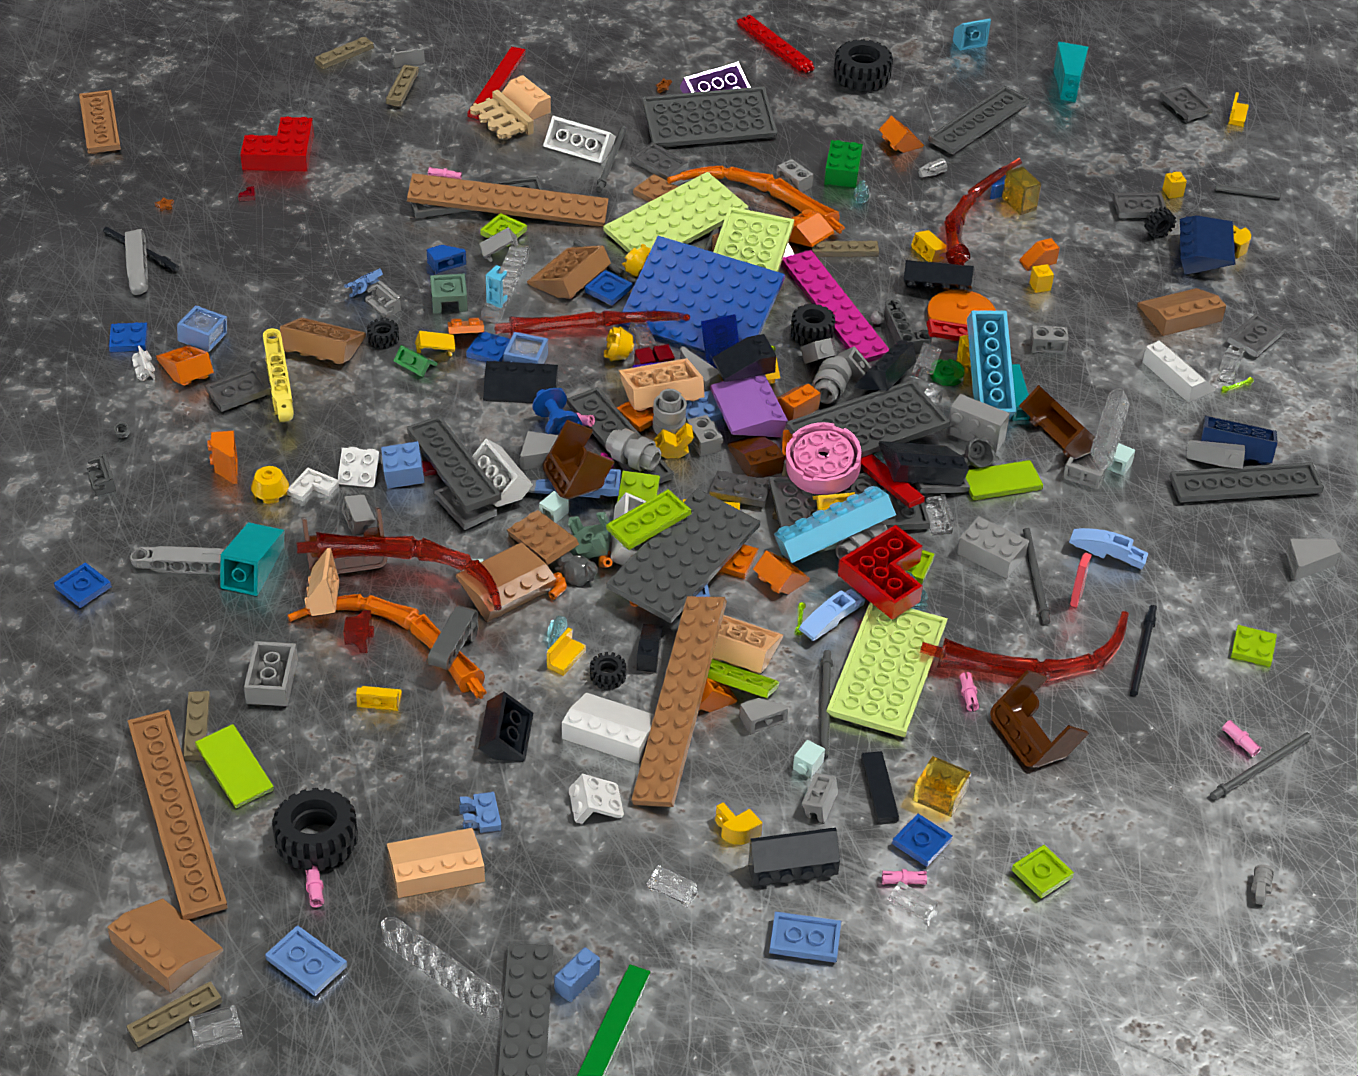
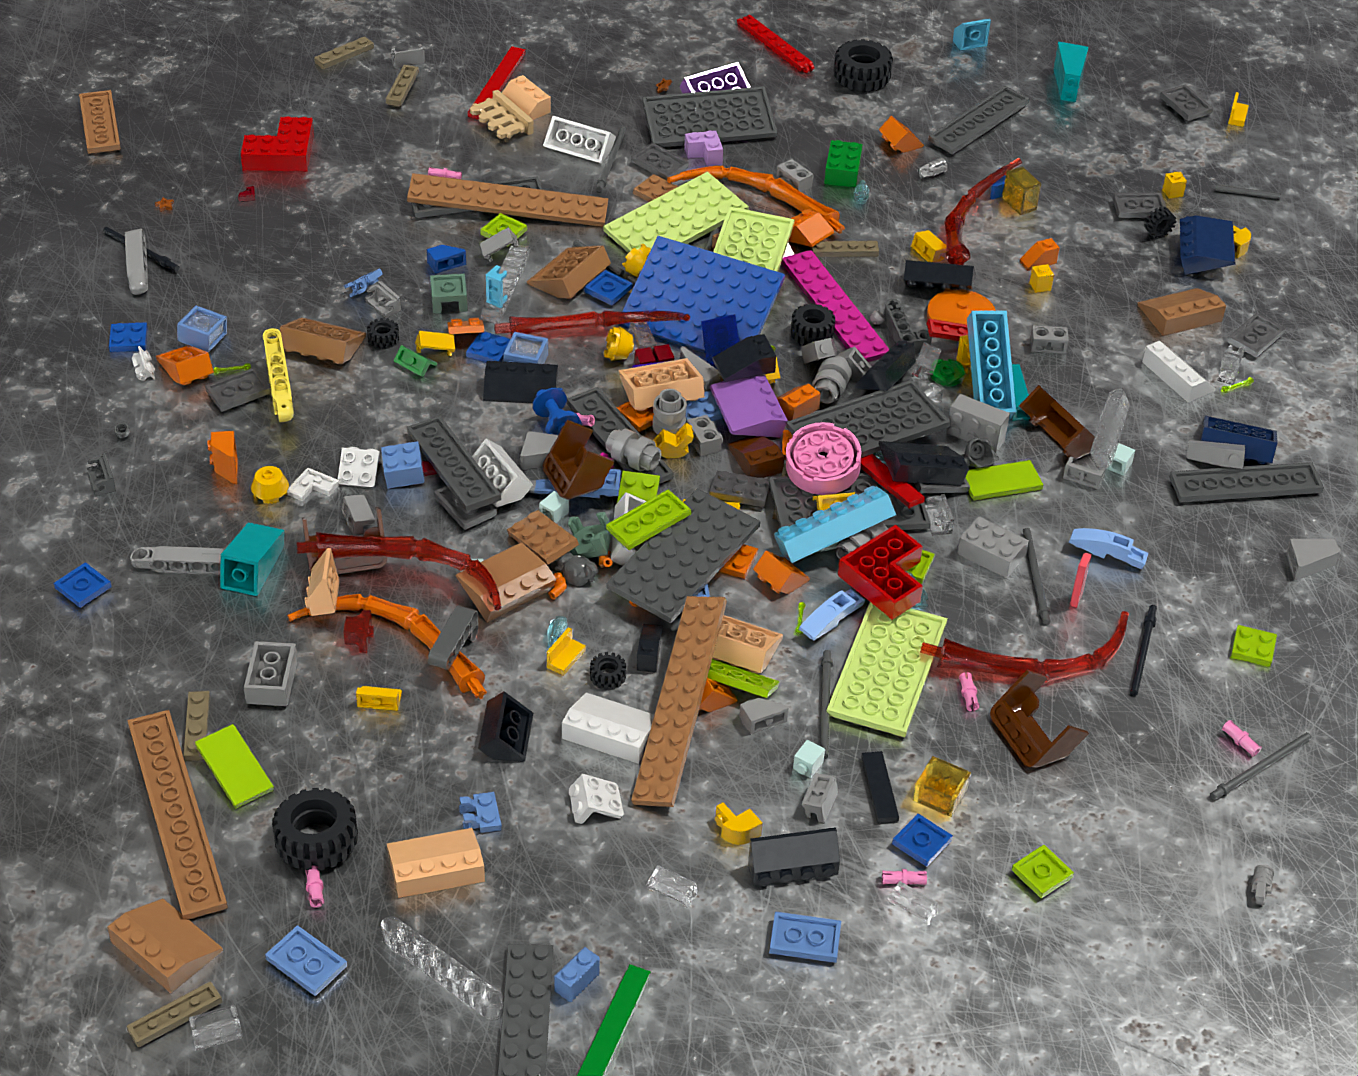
none -> clear neon green hinge [213,363,251,374]
none -> lavender brick [684,131,723,167]

